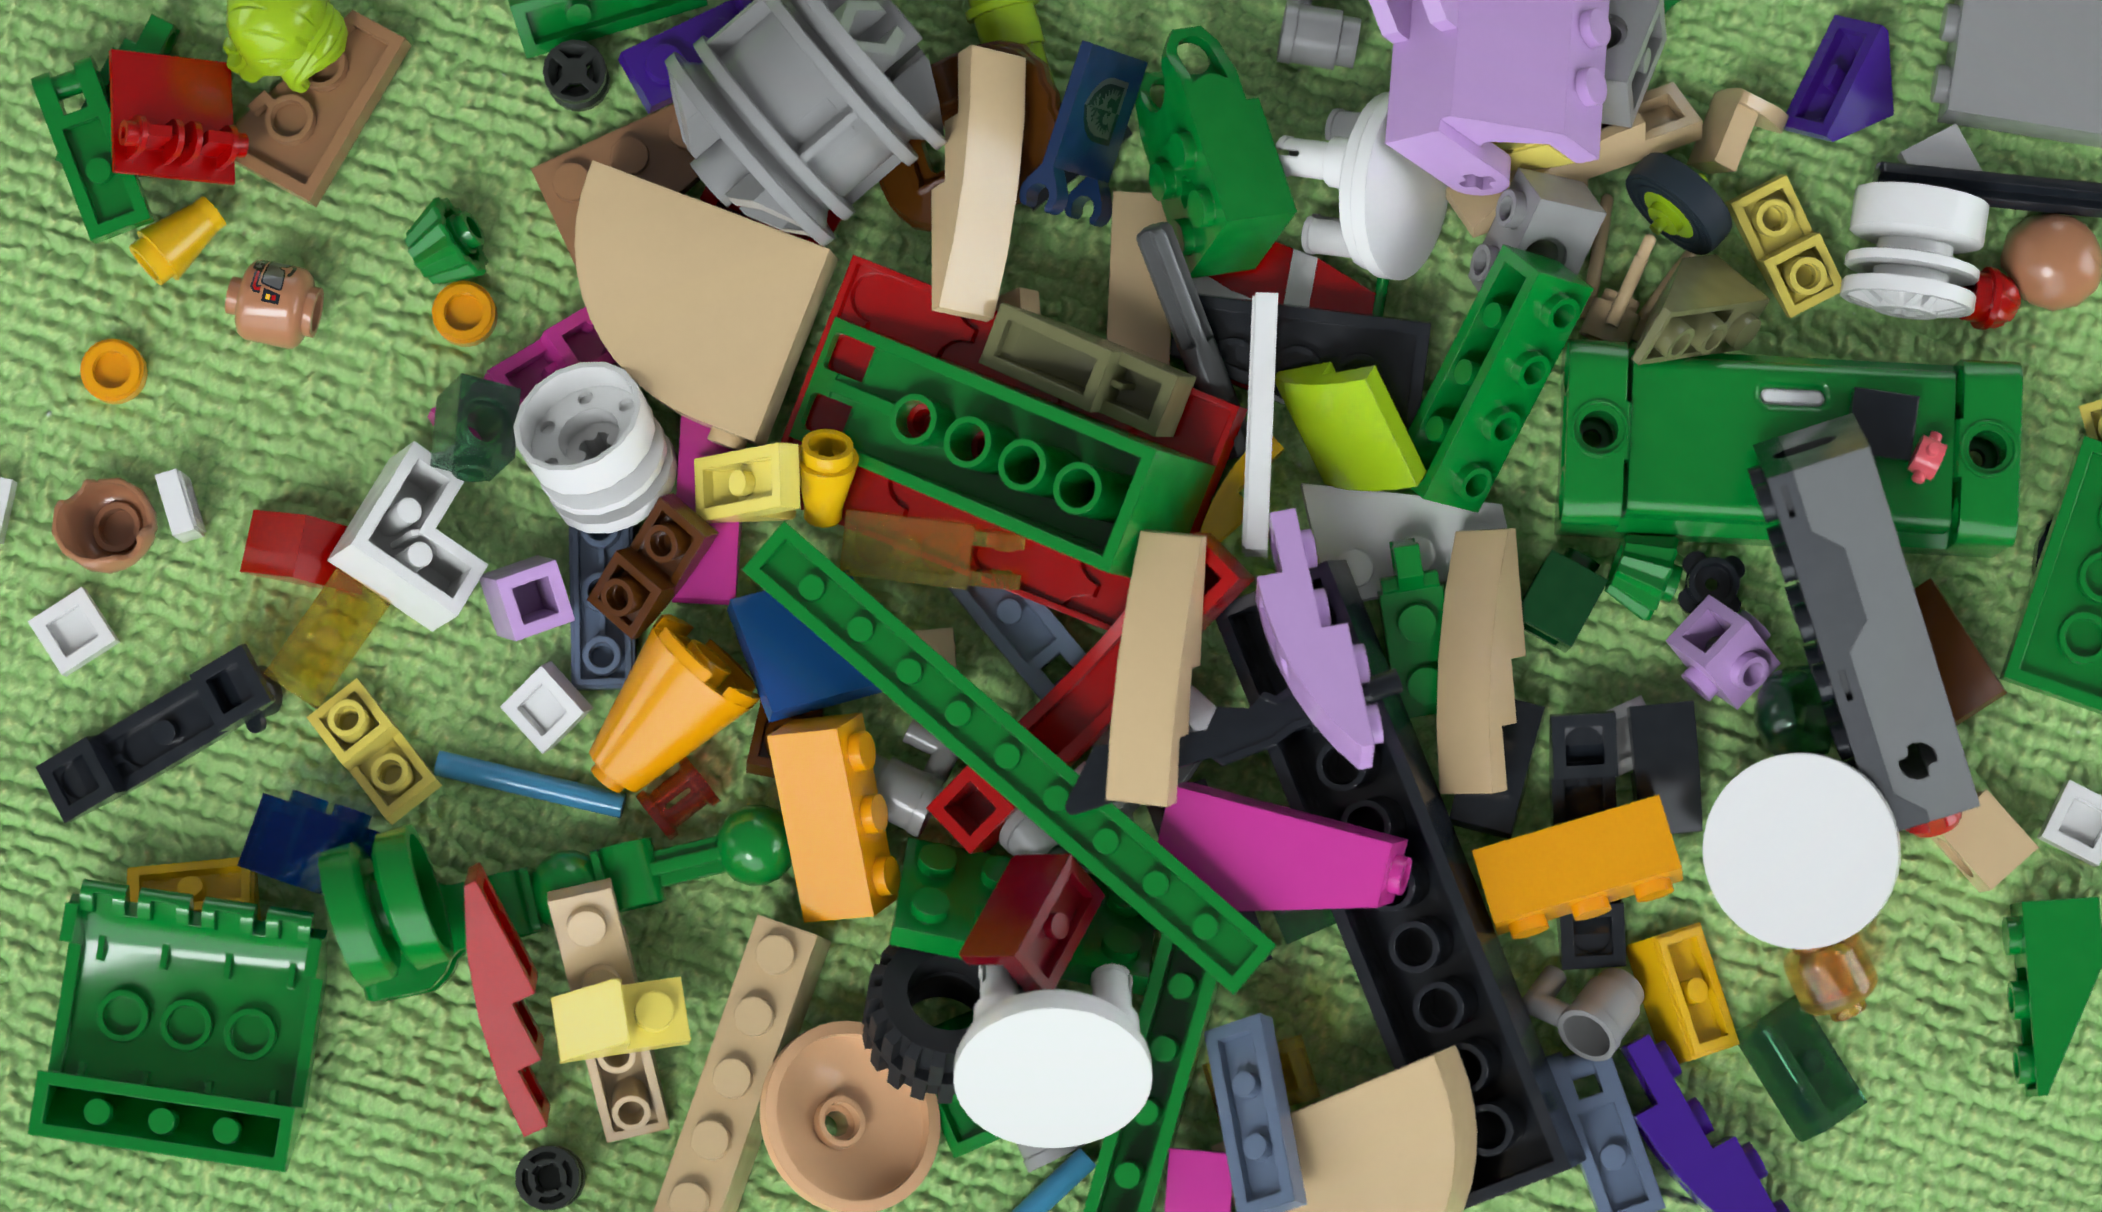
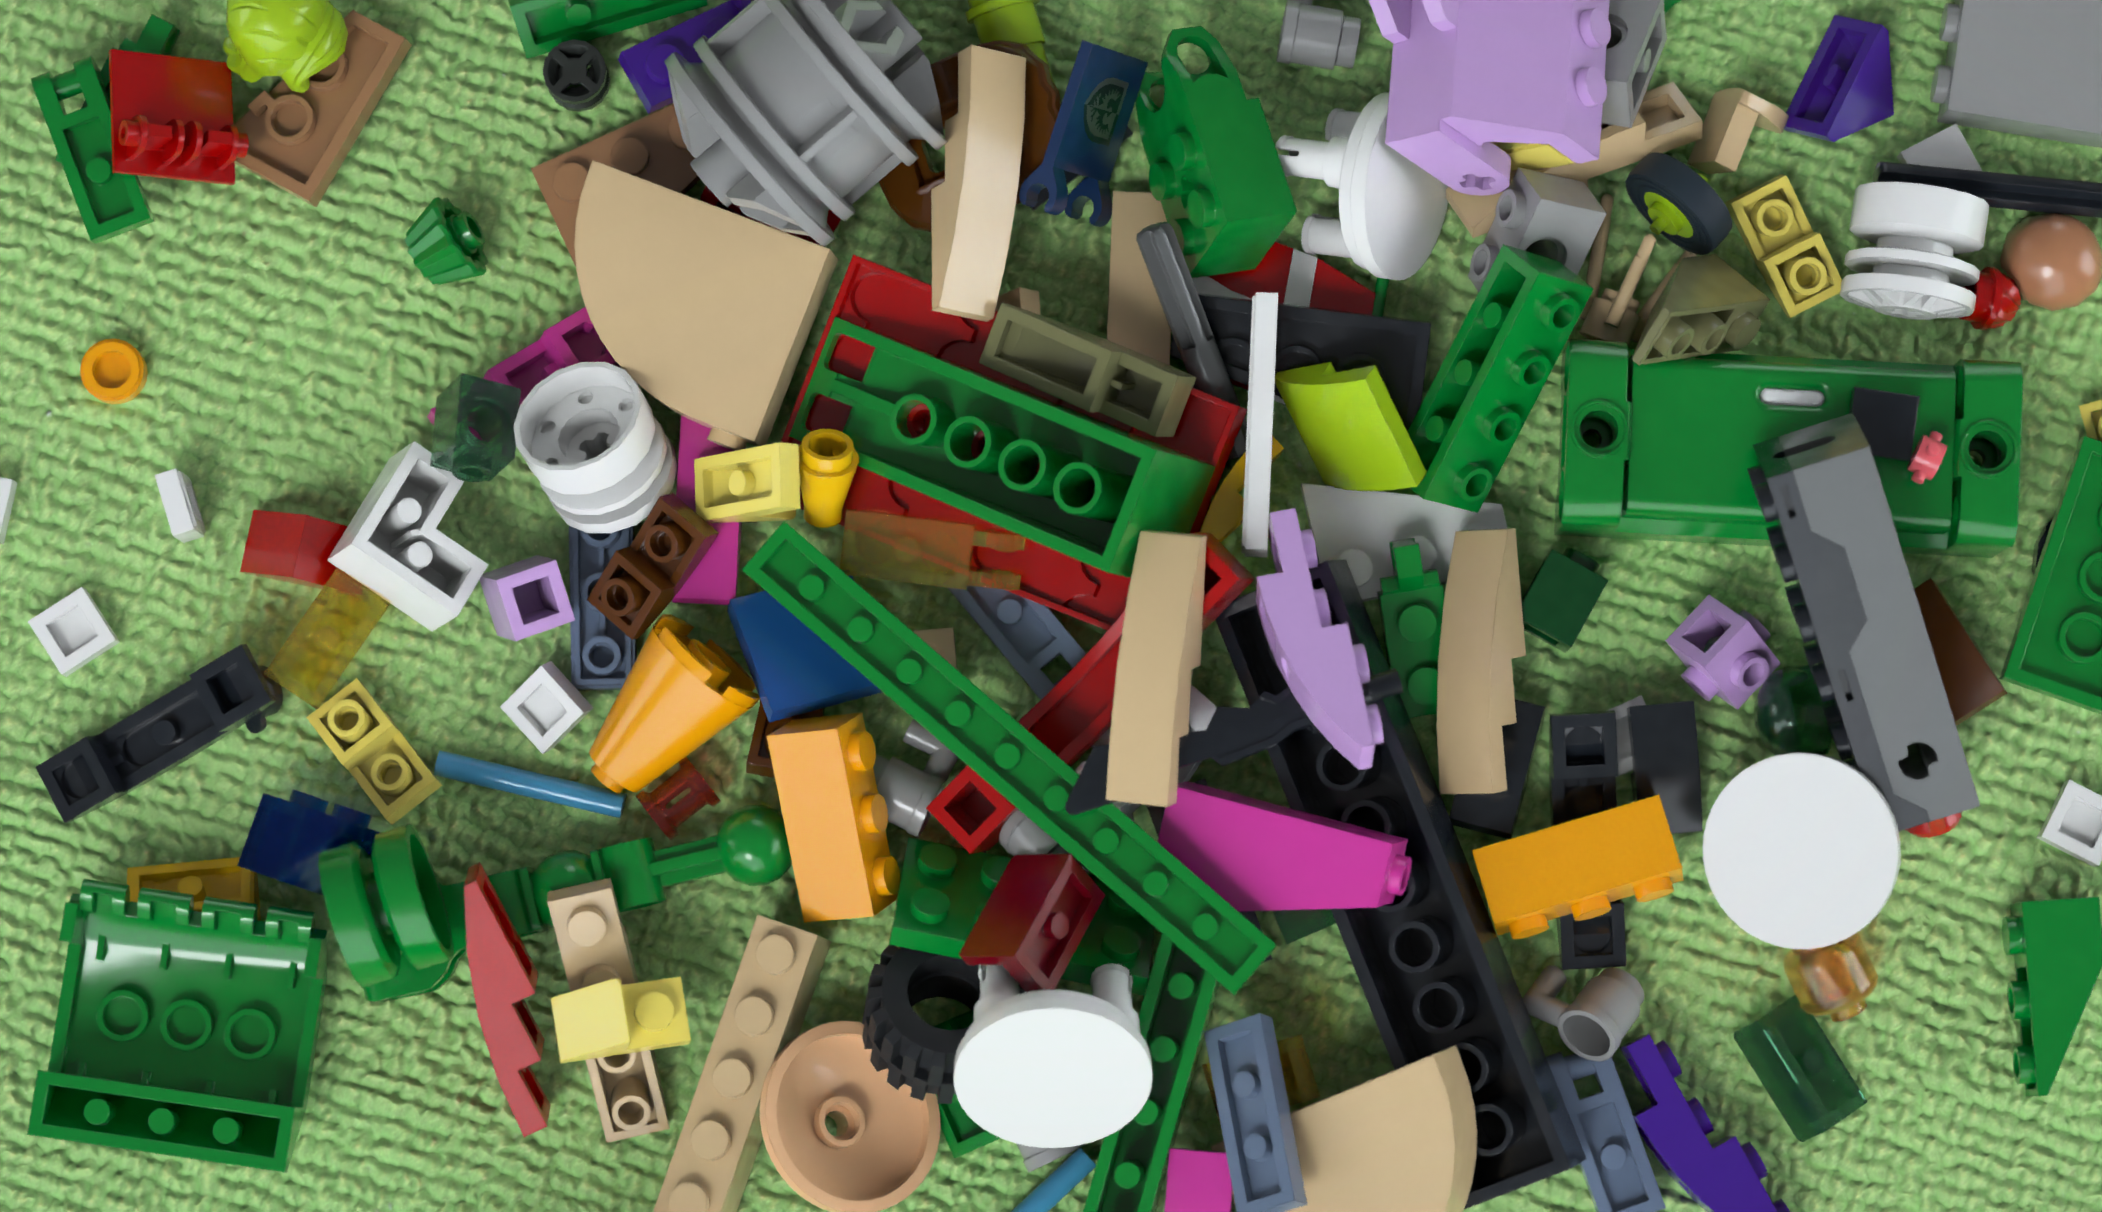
nougat hair [52,478,158,574] -> none
yellow cone [129,196,226,286] -> none
nougat head [225,260,324,349] -> none
light orange tile [432,281,498,347] -> none
pearl dark grey wheel [515,1146,585,1210] -> none
green piece [1604,535,1683,621] -> none
yellow slope [1626,922,1740,1064] -> none
black plate [1678,551,1745,614] -> none
tan brick [1930,789,2039,893] -> none

